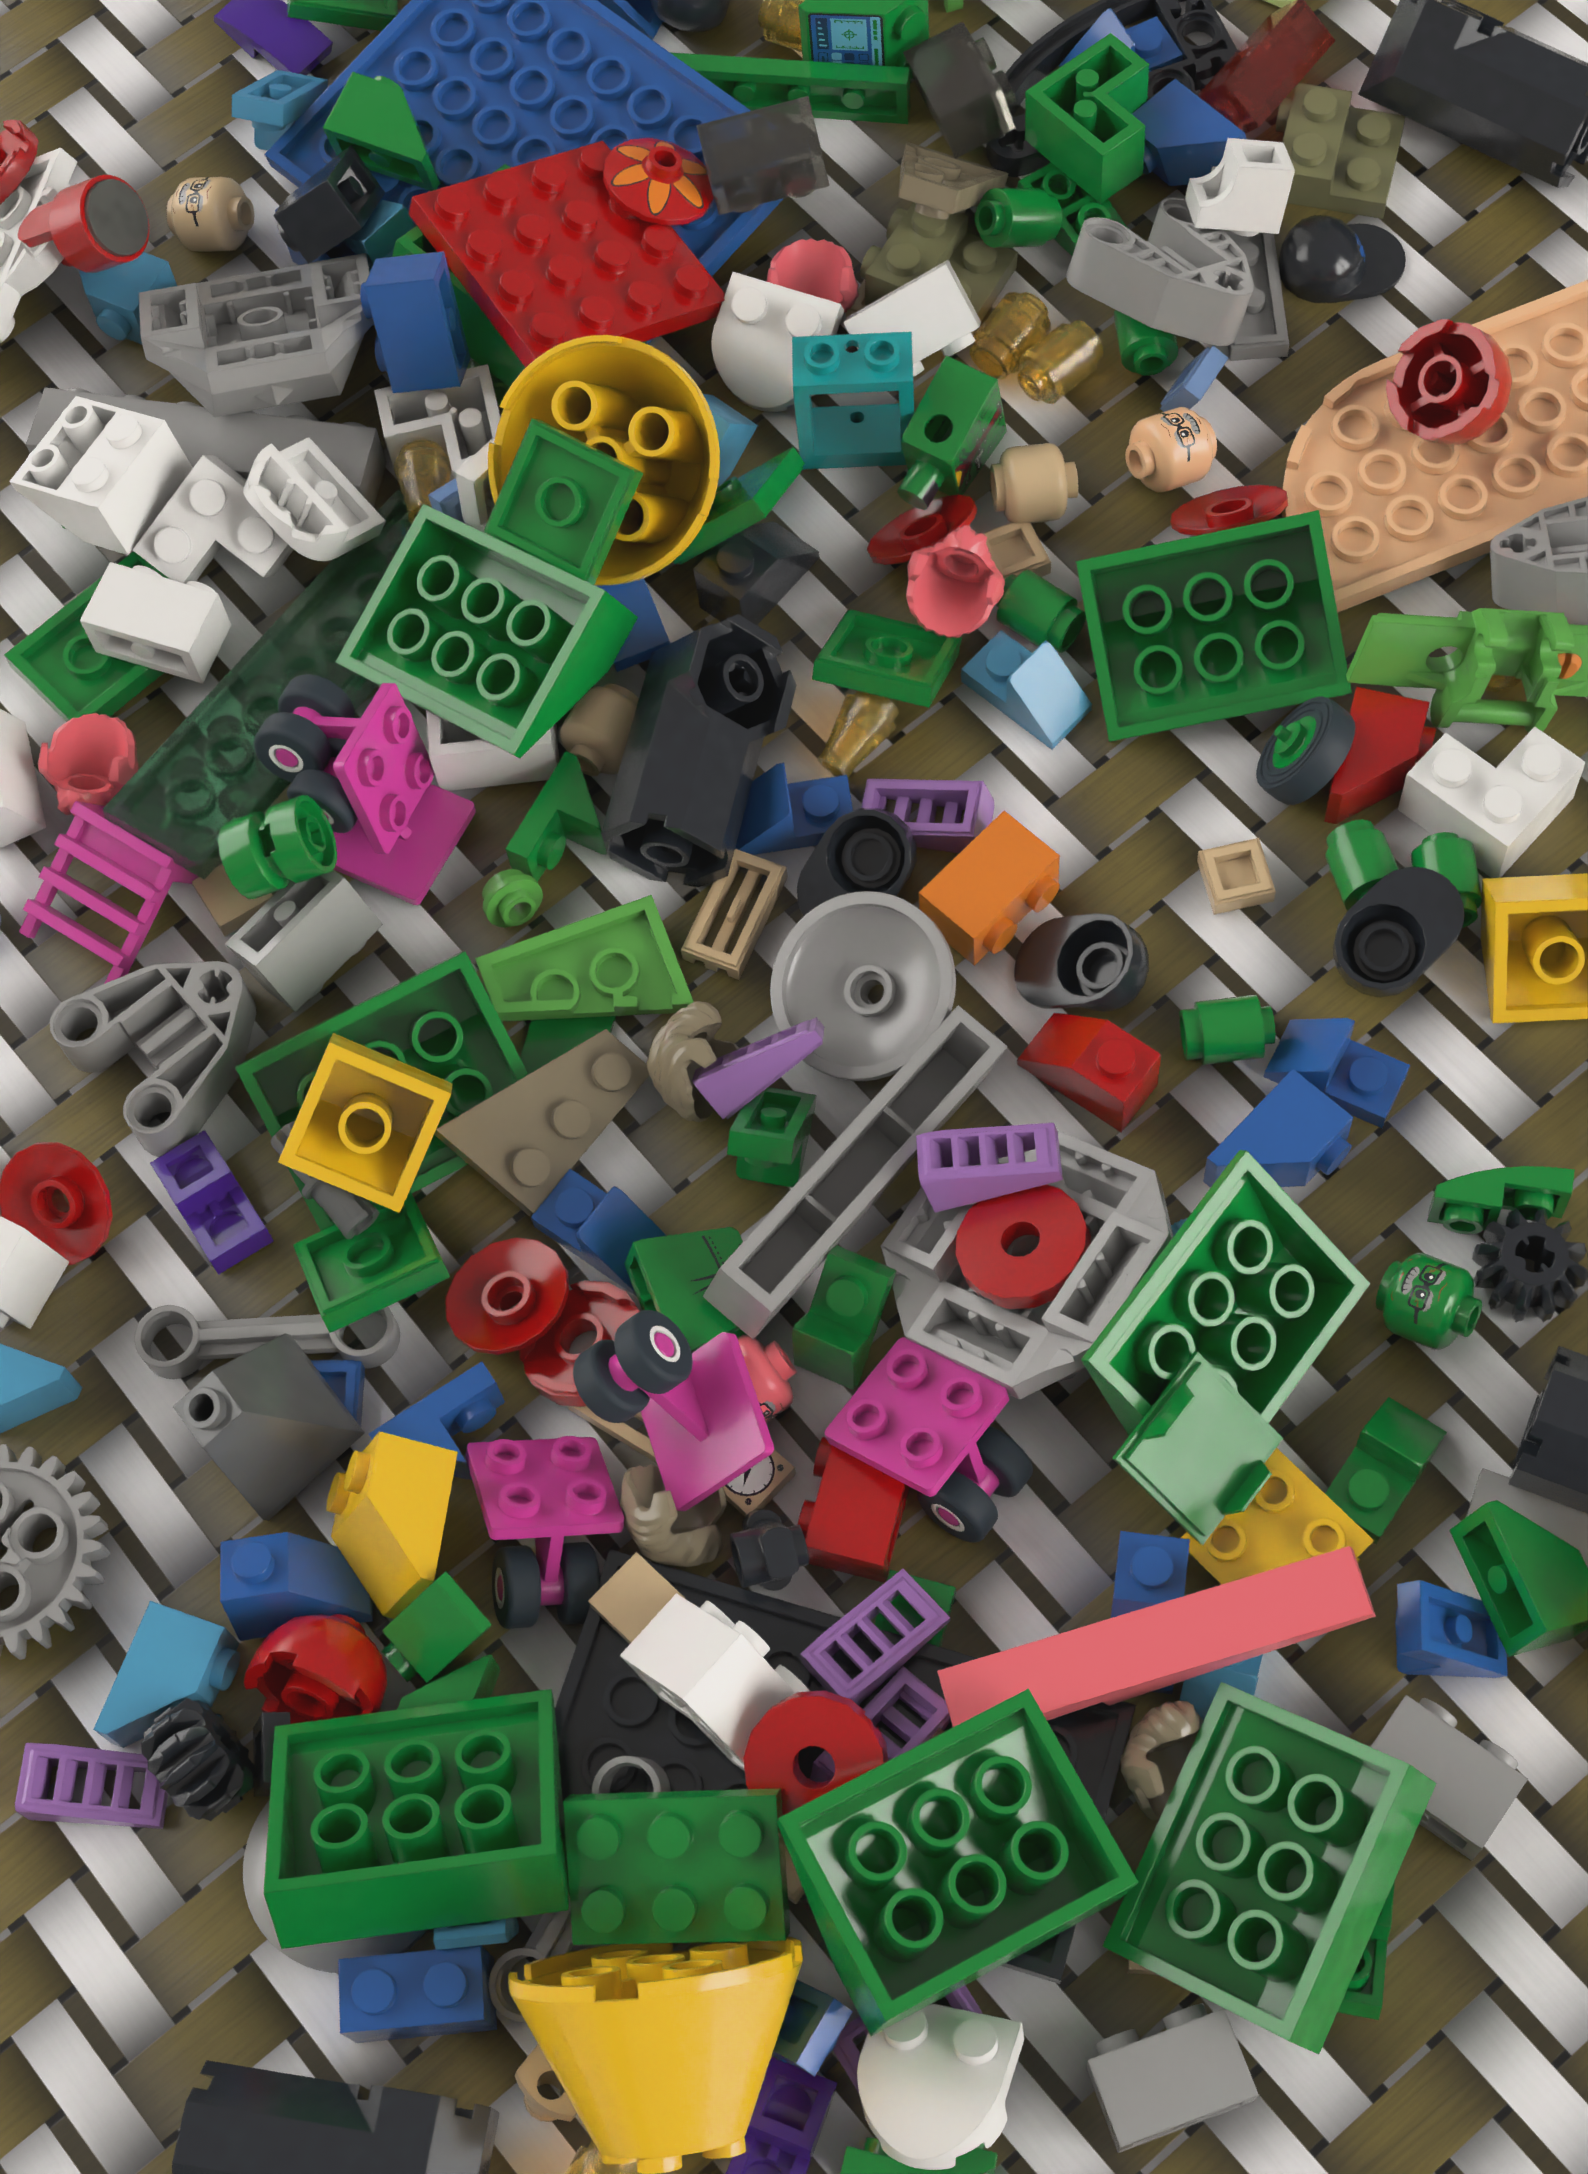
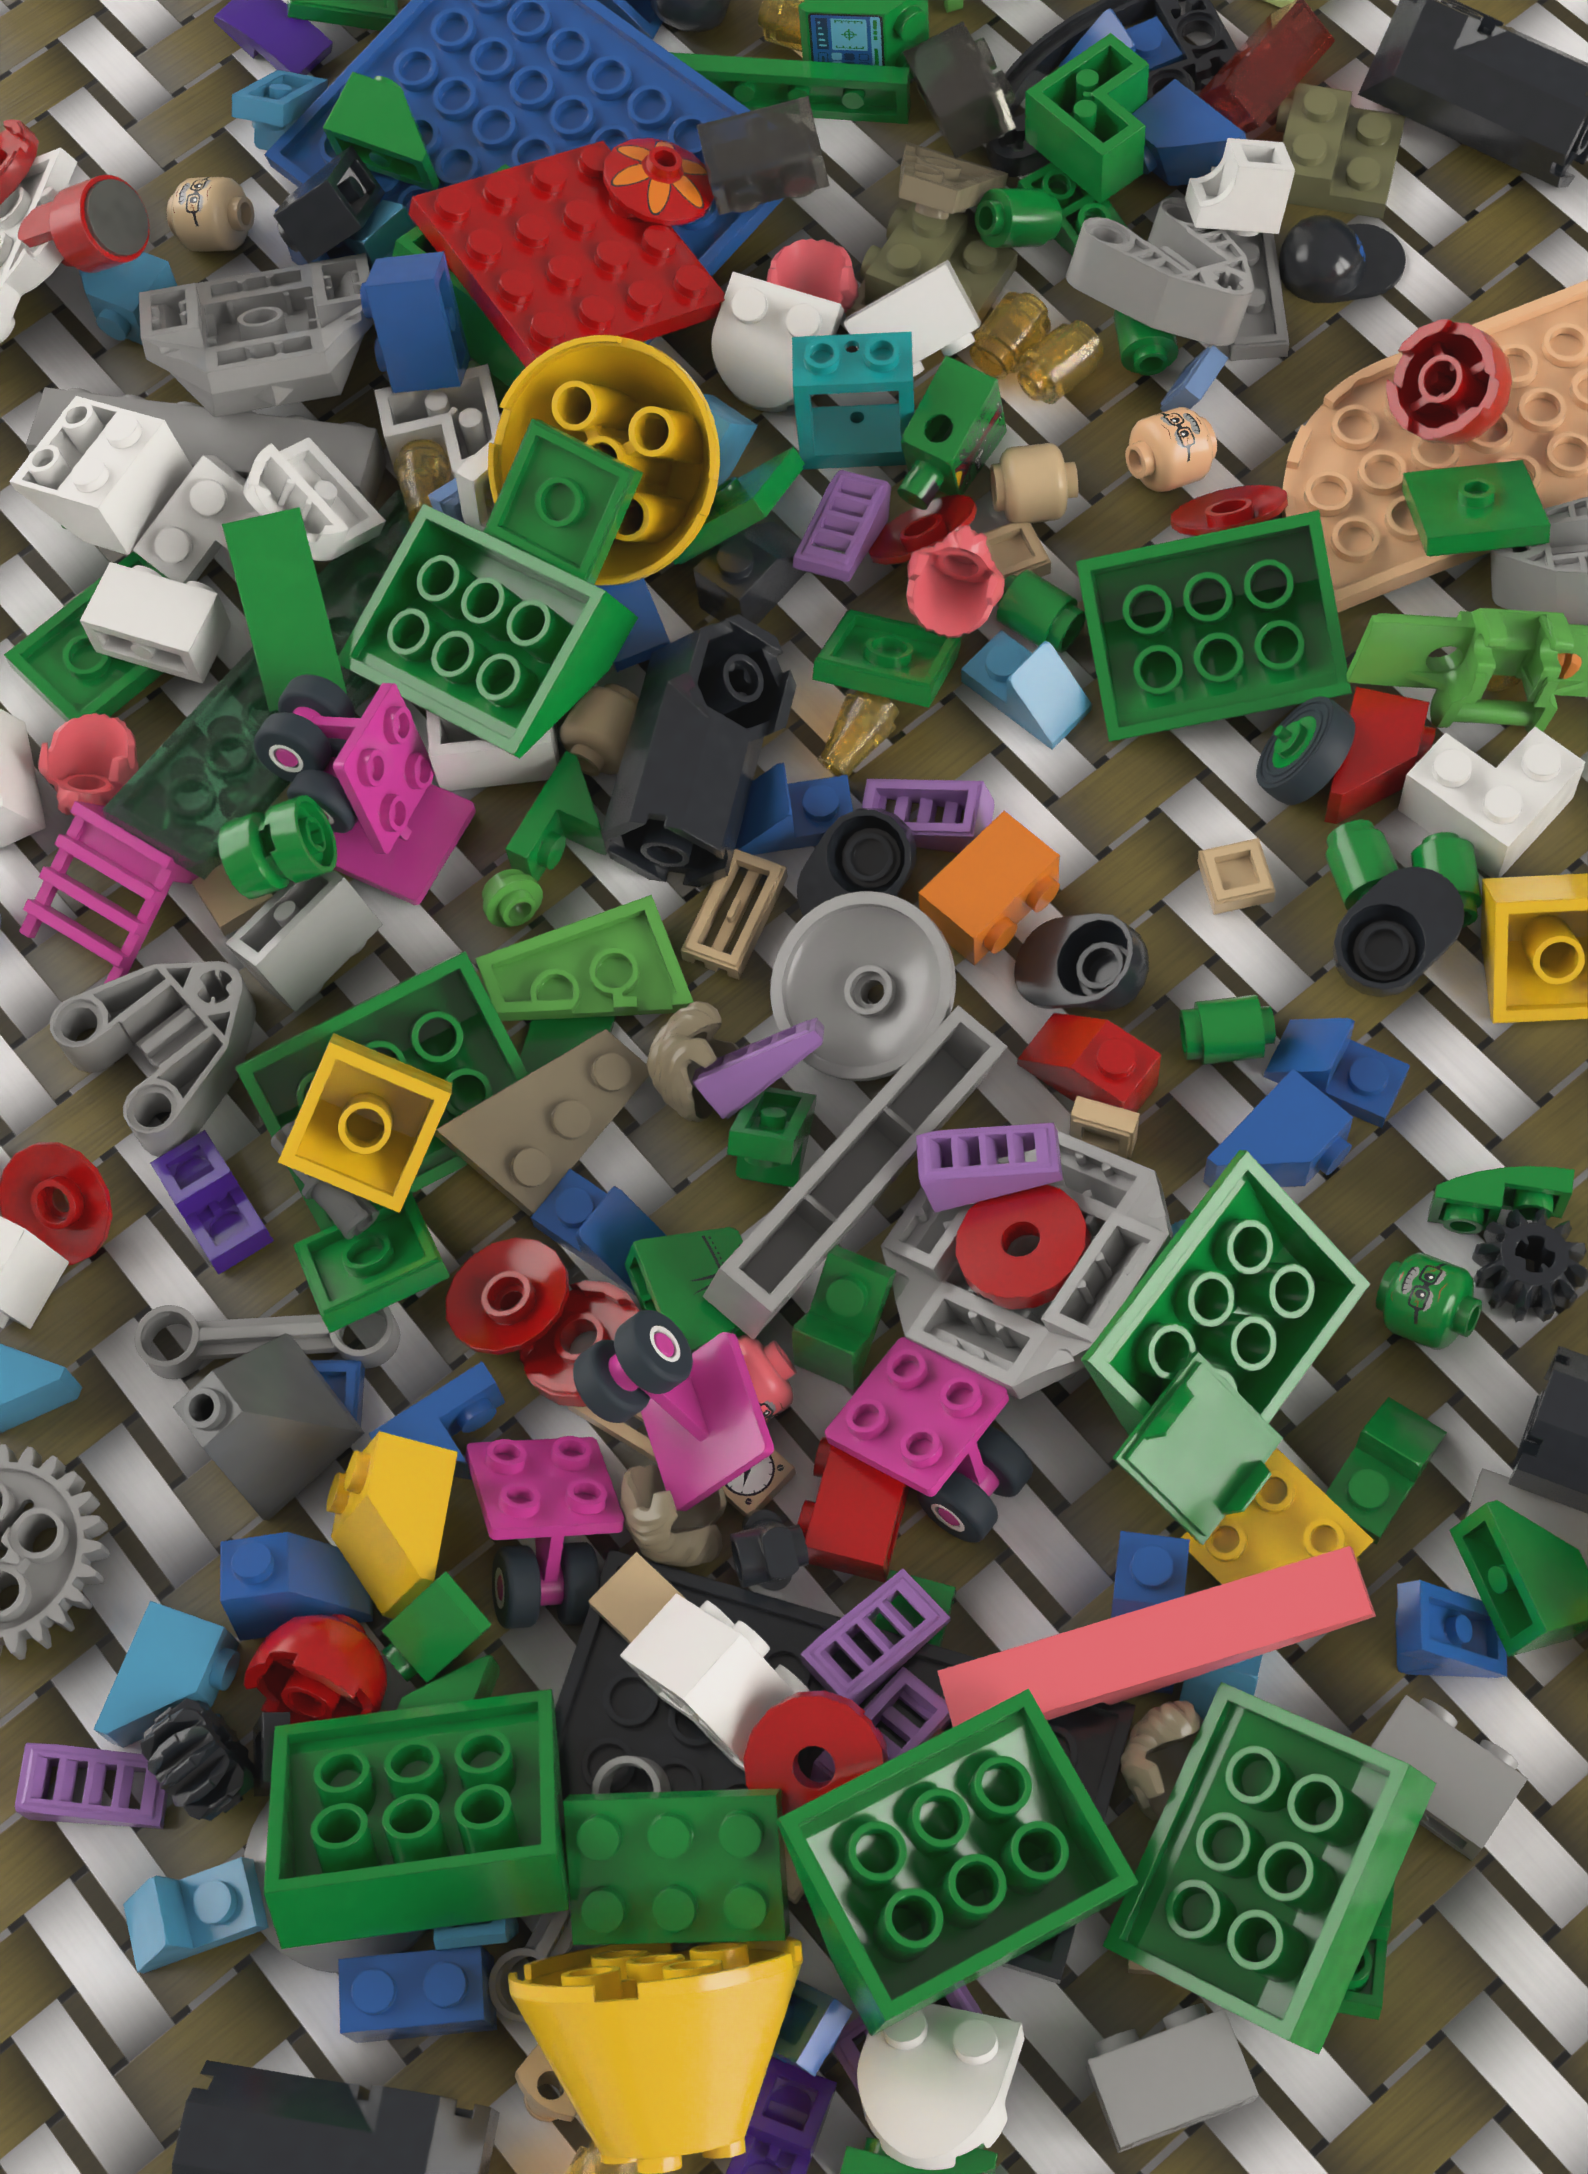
none -> dark azure slope [123,1857,269,1974]
none -> green piece [222,507,347,713]
none -> medium lavender slope [793,470,891,582]
none -> tan tile [1069,1096,1140,1159]
none -> green plate [1402,460,1551,557]

